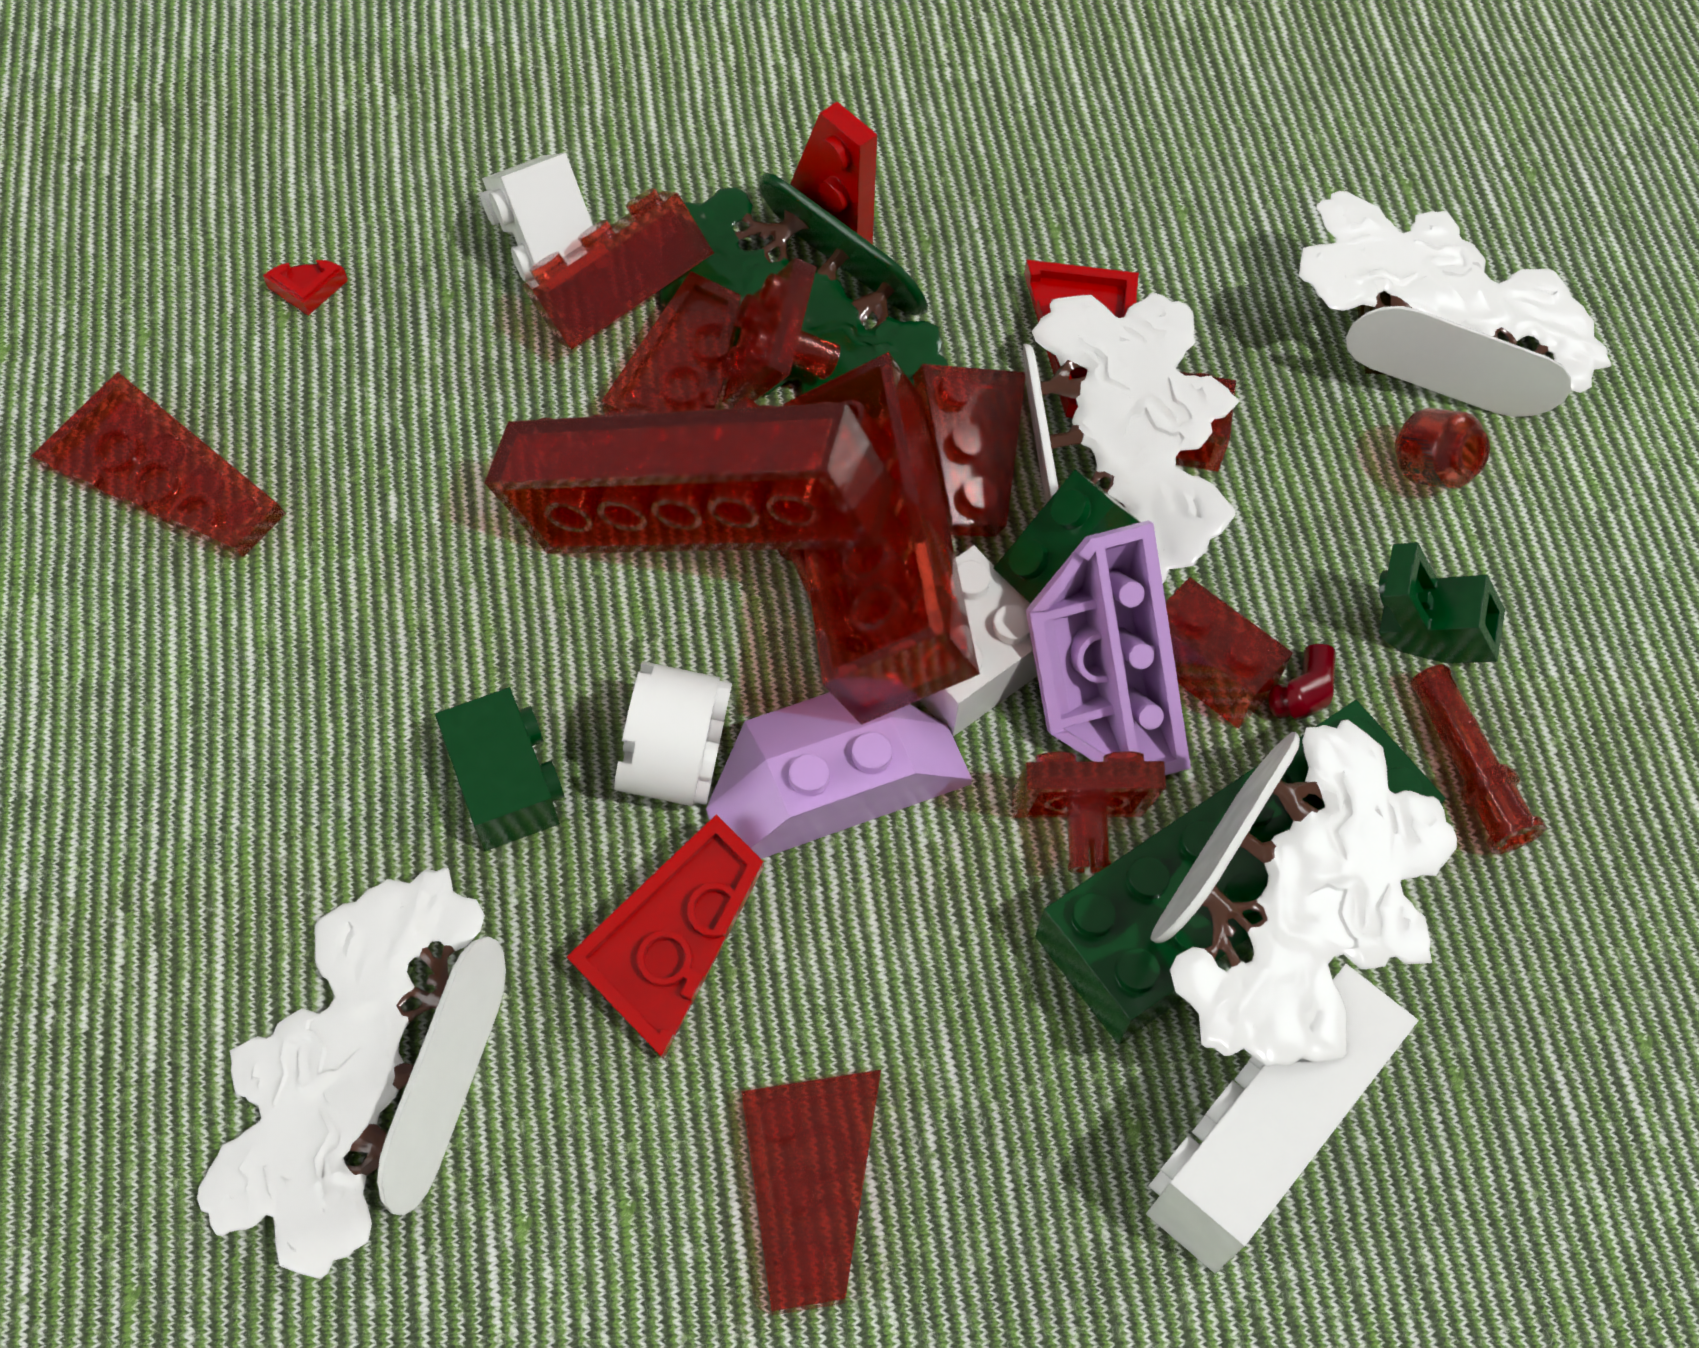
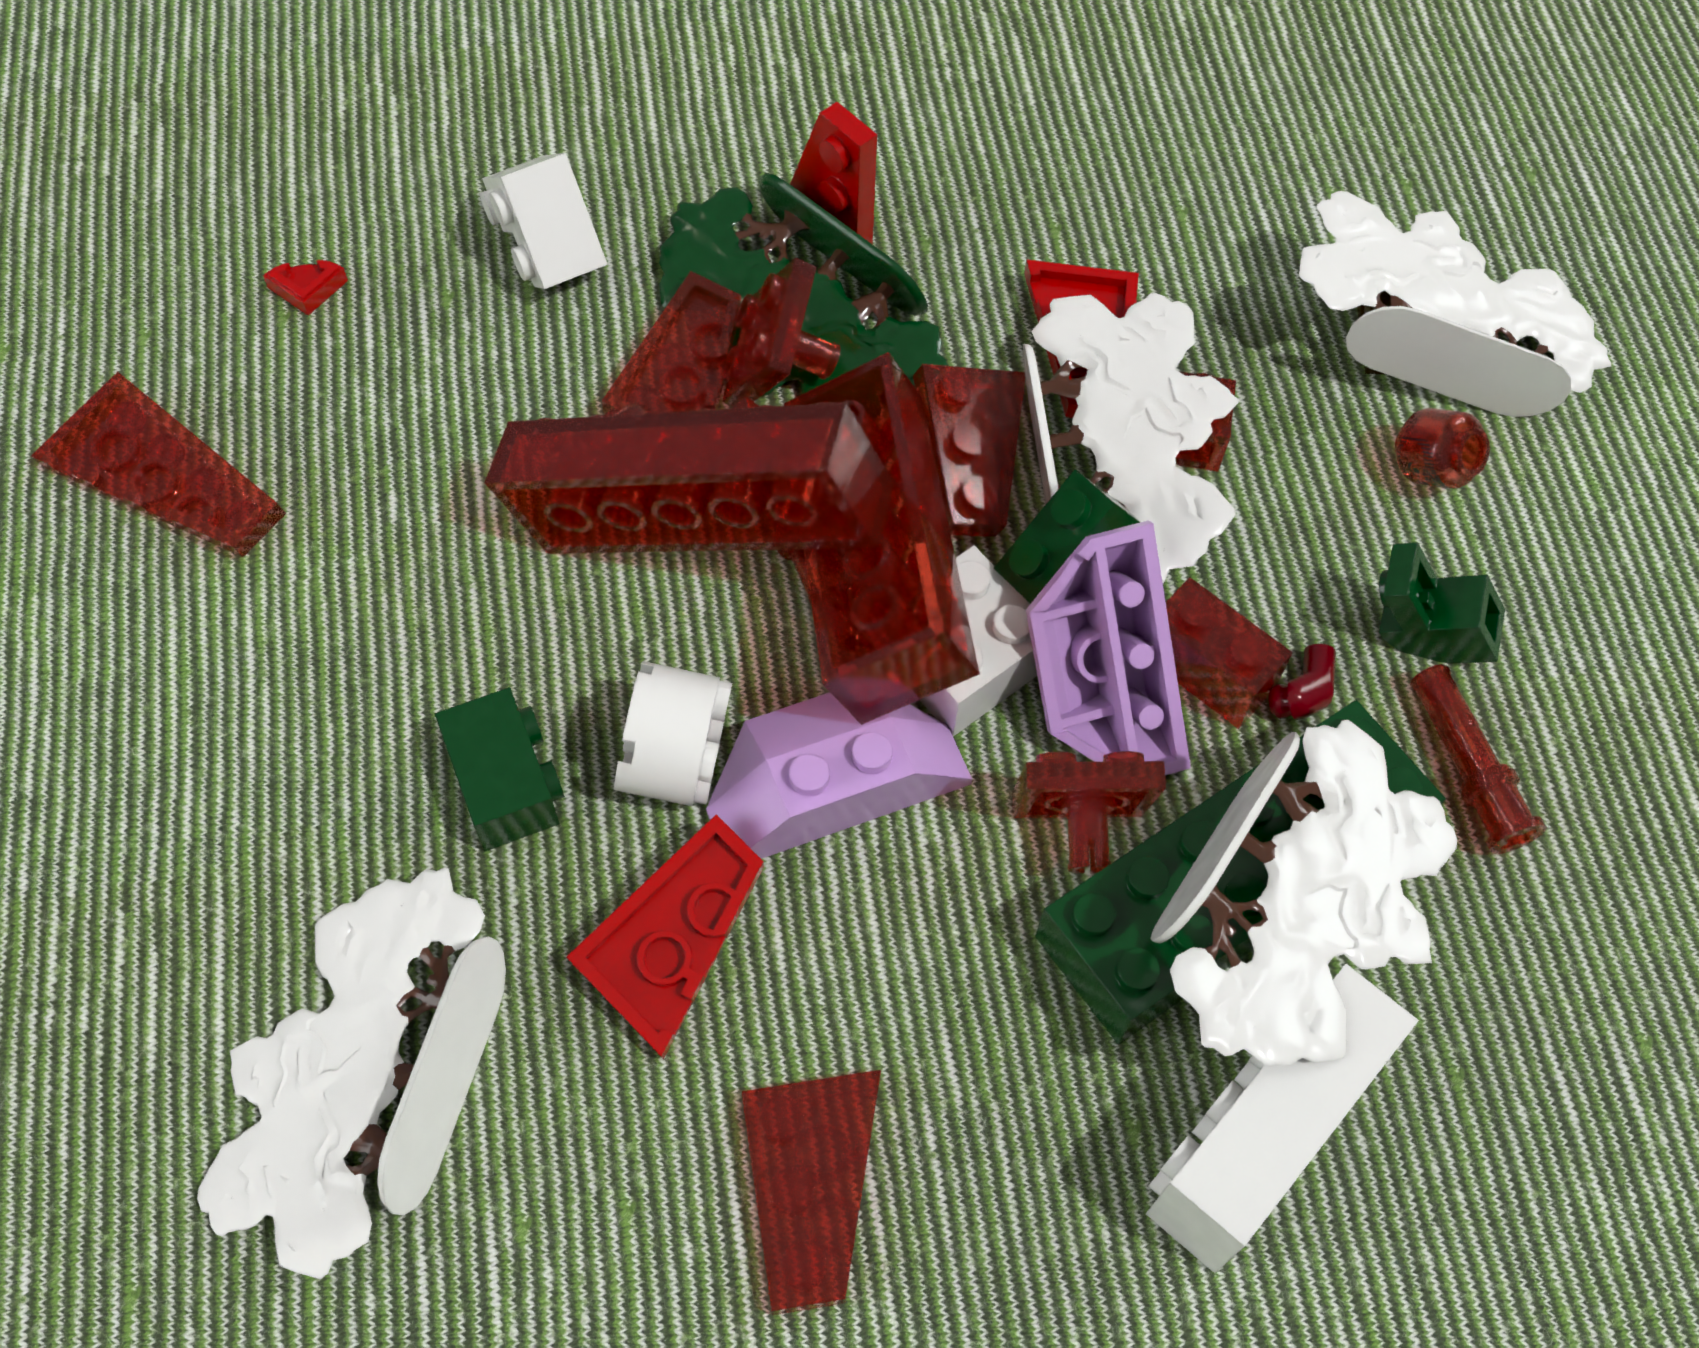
clear red brick [522,188,714,350] -> none

